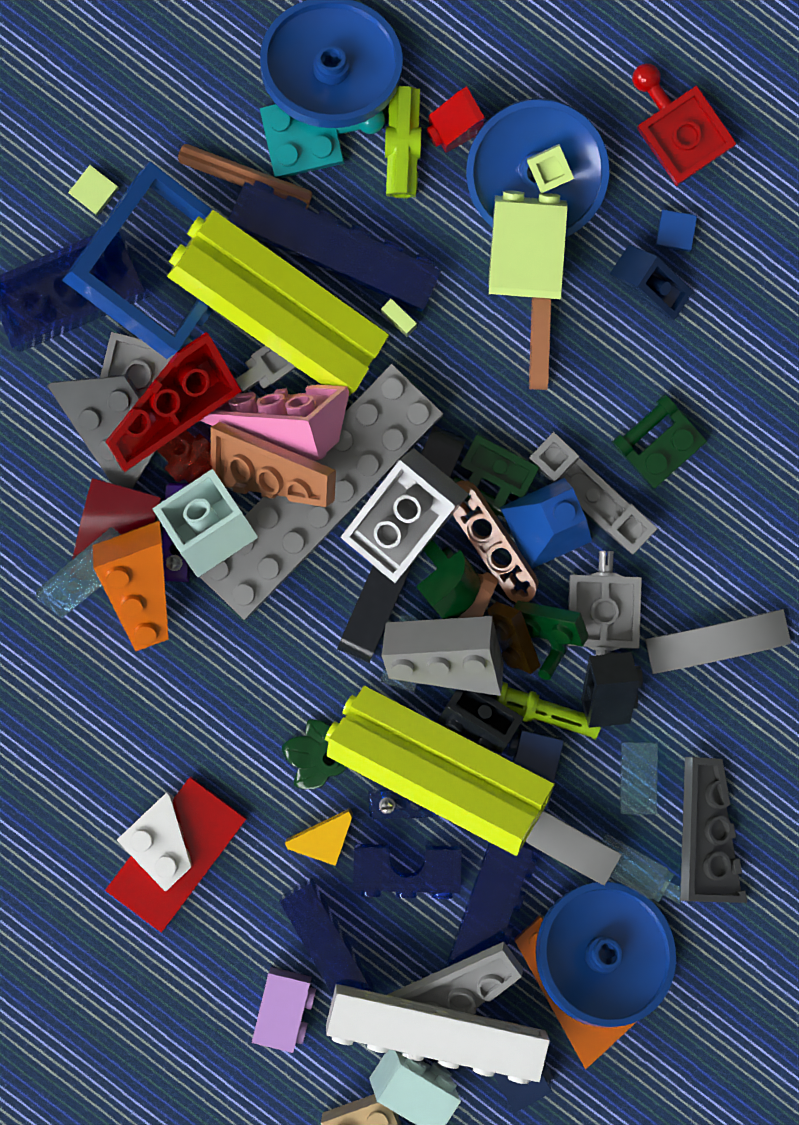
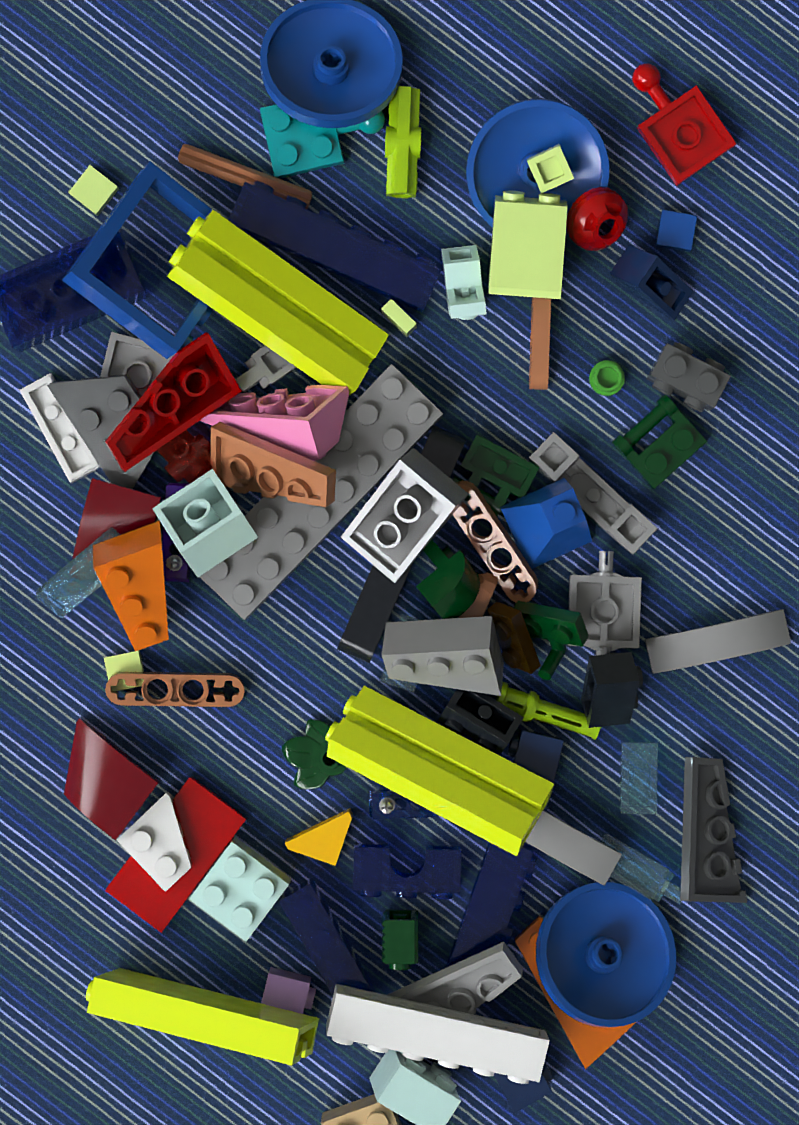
red slope [426,86,485,153] -> none
none -> white tile [20,373,101,483]
none -> dark red slope [64,718,160,841]
none -> neon yellow brick [86,968,319,1066]
none -> yellowish green tile [104,650,144,691]
none -> nougat beam [105,672,245,707]
none -> light aqua brick [189,837,291,942]
none -> dark green brick [382,909,418,970]
none -> light aqua brick [441,245,486,320]
none -> red piece [566,187,628,251]
none -> bright green plate [589,360,625,396]
none -> dark grey brick [646,342,731,412]

